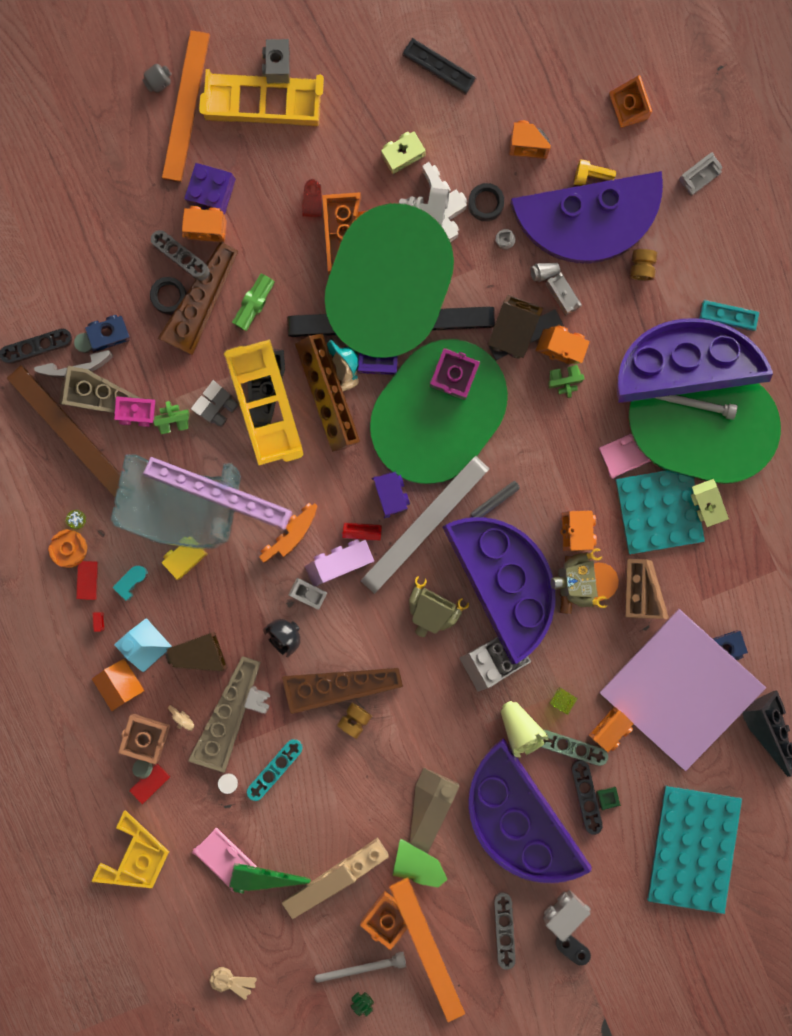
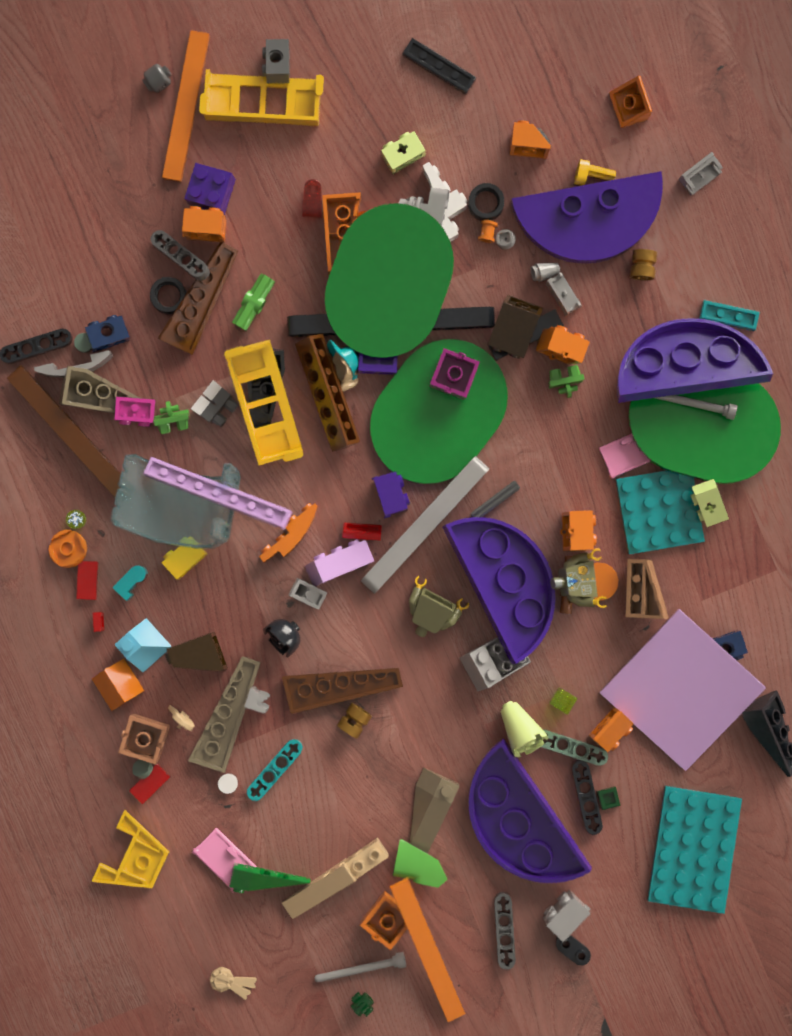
none -> orange bush [478,220,498,243]

